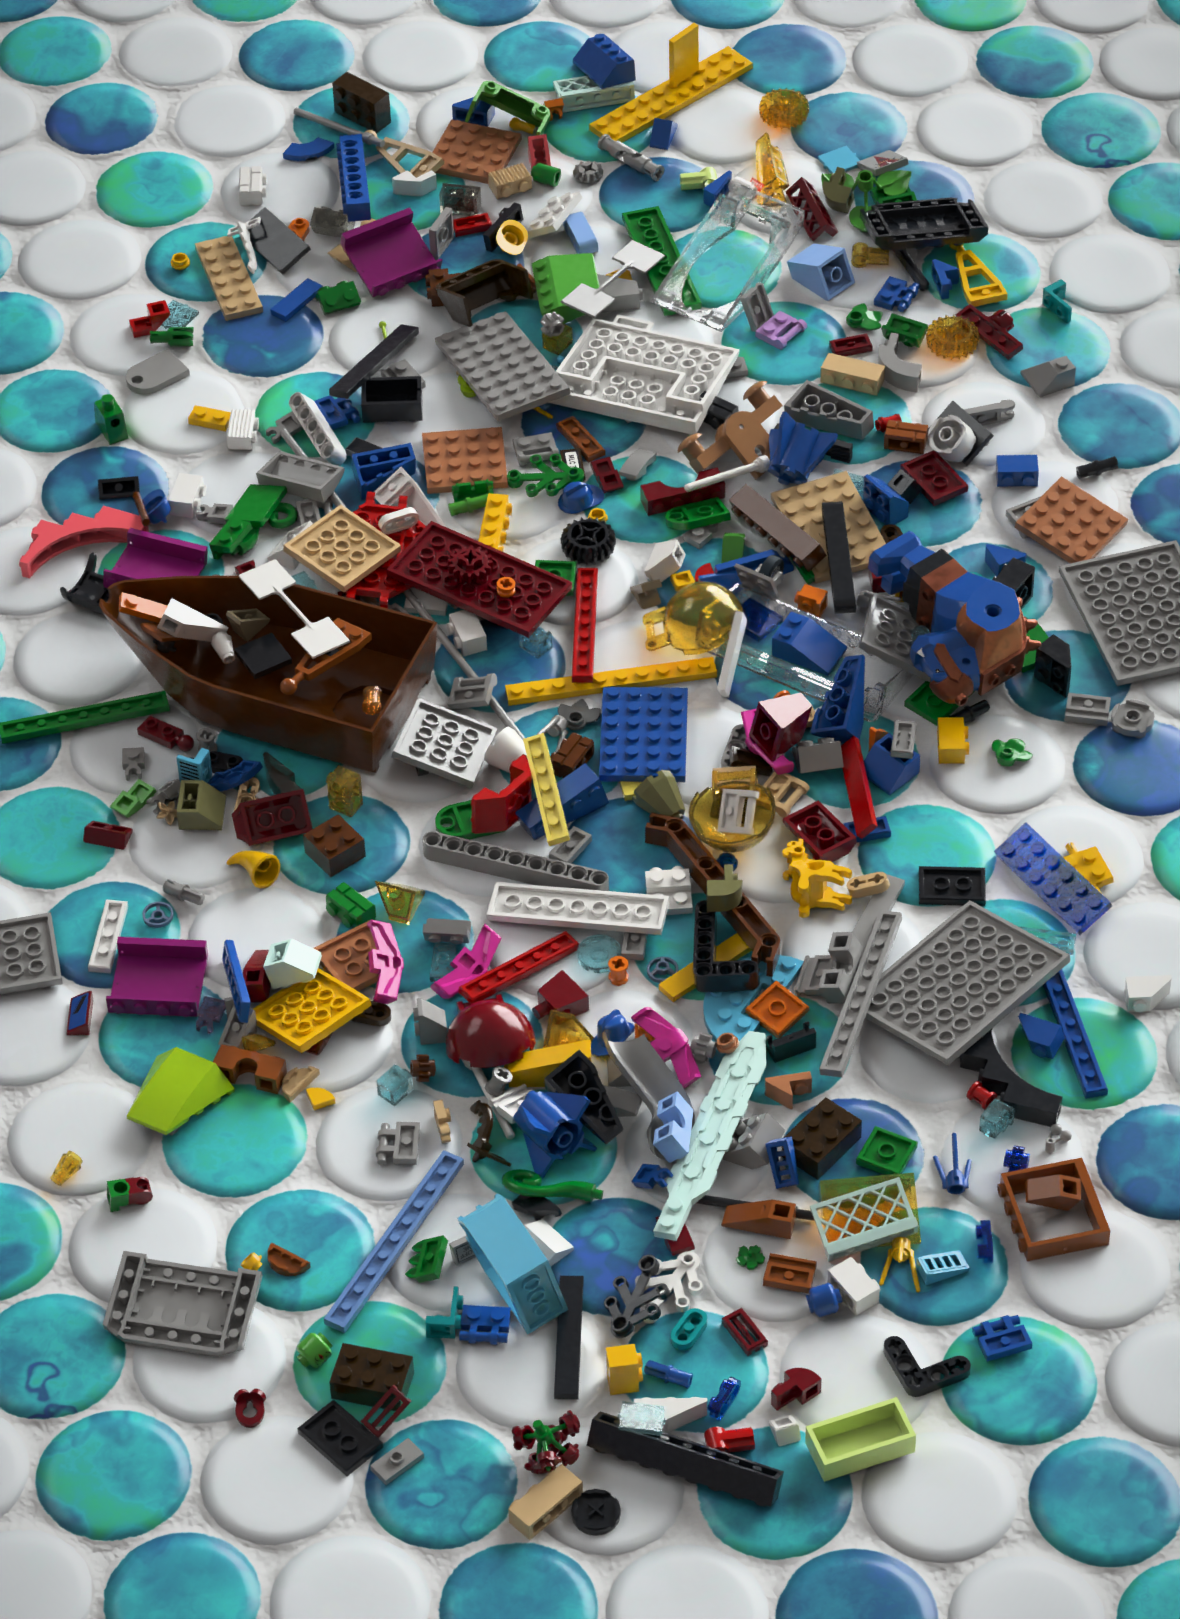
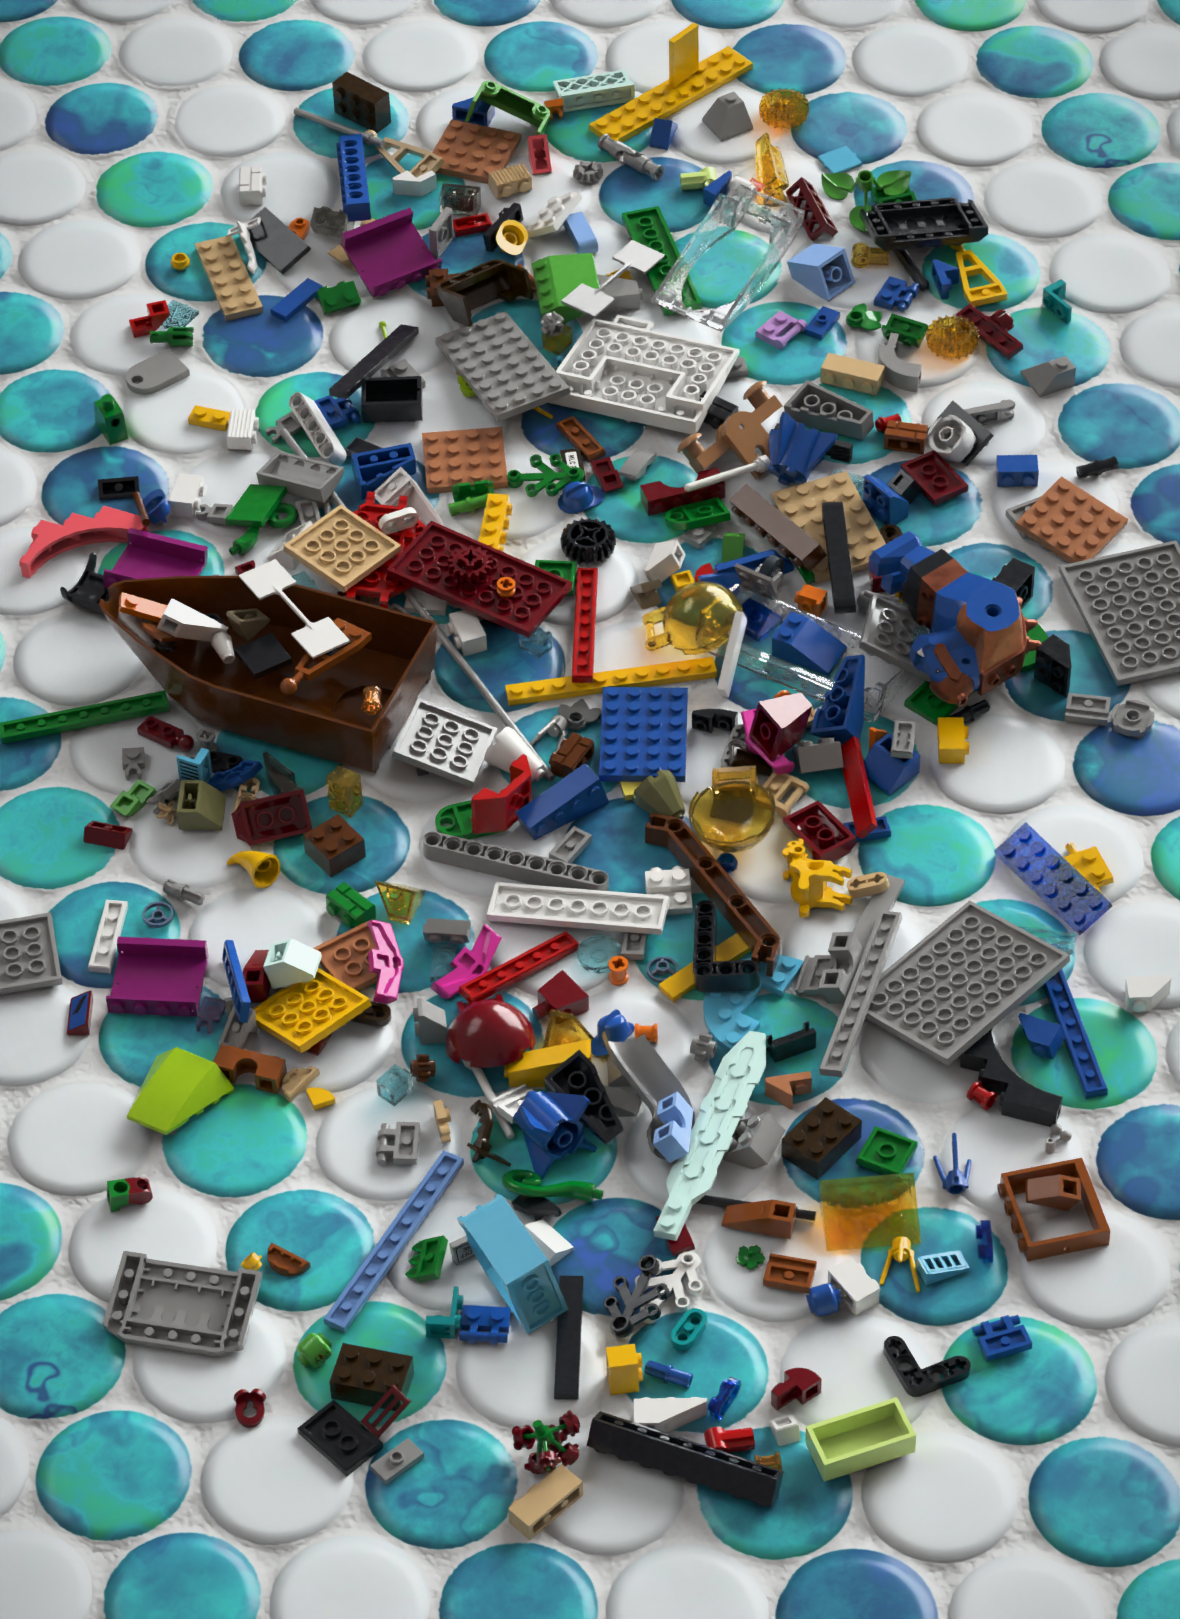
clear yellow cone [50,1151,83,1186] -> none
green bracket [209,519,252,560] -> none
clear yellow slope [241,1034,276,1052] -> none
blue tile [283,137,334,161] -> none
light grey plate [447,673,497,710] -> none
light grey bush [485,1067,512,1097] -> none
yellow arm [509,117,535,134] -> none
light grey plate [512,432,559,466] -> none
light yellow plate [523,733,570,846] -> none
green brick [531,163,561,187] -> none
black tile [571,1489,621,1536] -> none
blue slope [573,34,636,89] -> none
yellow plate [588,508,608,522] -> none
clear light blue piece [618,1401,666,1436] -> none
dark pink plate [631,1007,701,1089] -> none
blue plate [631,1164,673,1189] -> none
olive brick [706,864,743,912] -> none
nougat plate [716,1033,739,1054] -> none
white plate [717,789,760,836] -> none
dark red tile [722,1308,768,1356] -> none
light grey plate [740,283,774,332] -> none
orange plate [745,981,809,1039] -> none
blue slope [765,1136,799,1189] -> none
light aqua fence [810,1177,919,1262] -> none
olive brick [822,167,854,214] -> none
dark red tile [829,334,873,357] -> none
light grey tile [857,150,909,177] -> none
black tile [919,866,986,906] -> none
clear light blue brick [979,1099,1015,1139] -> none
blue slope [985,544,1027,576] -> none
green plate [992,738,1033,766] -> none
clear blue gear [1003,1145,1030,1172] -> none
none -> black slope [692,709,738,733]
none -> light grey slope [702,92,753,141]
none -> clear orange bush [754,1451,782,1471]
none -> blue plate [804,306,840,340]

